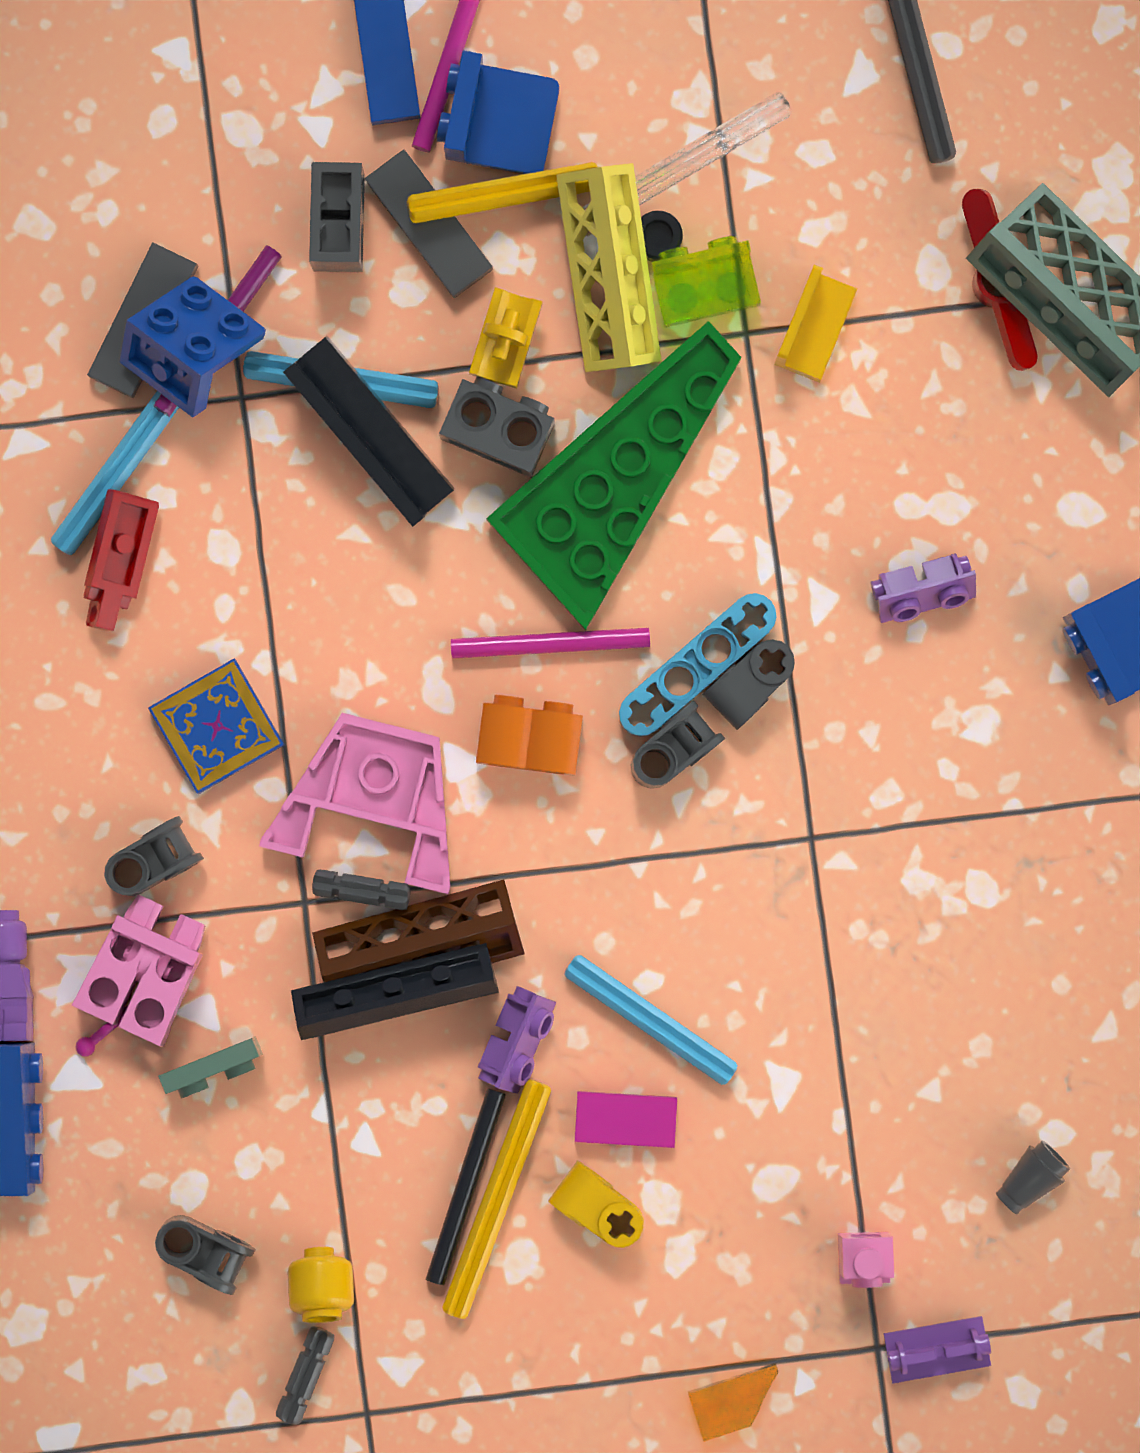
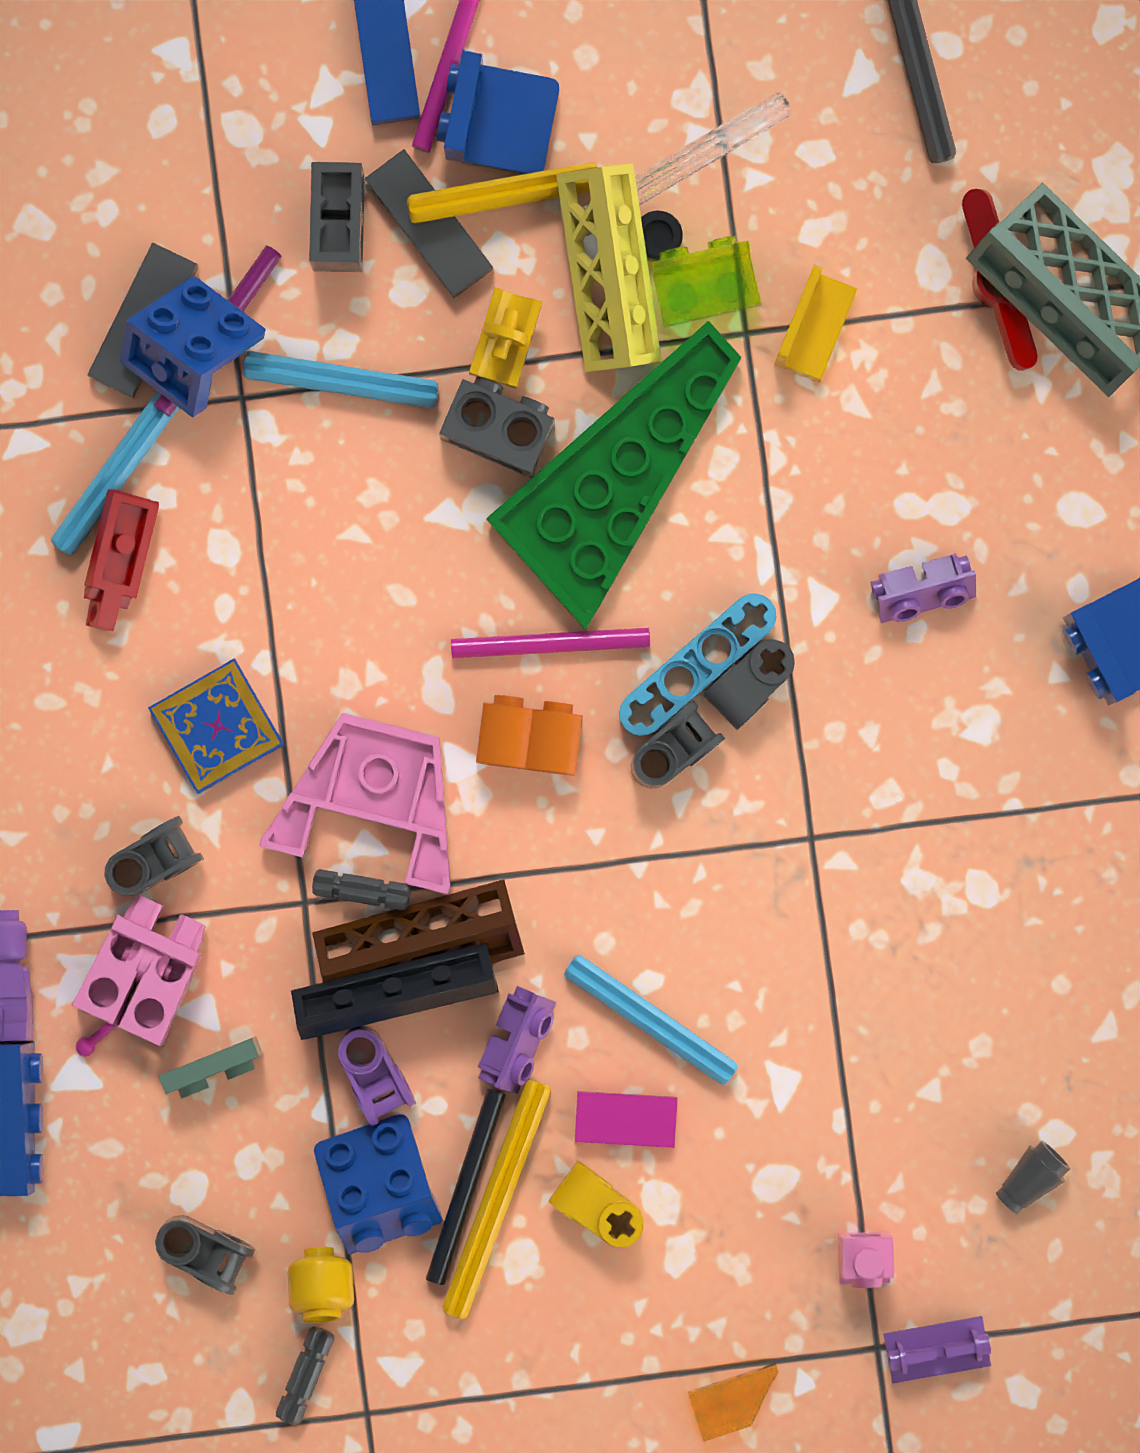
black fence [283,336,455,527] -> none
none -> blue bracket [314,1114,444,1255]
none -> medium lavender piece [338,1026,417,1126]

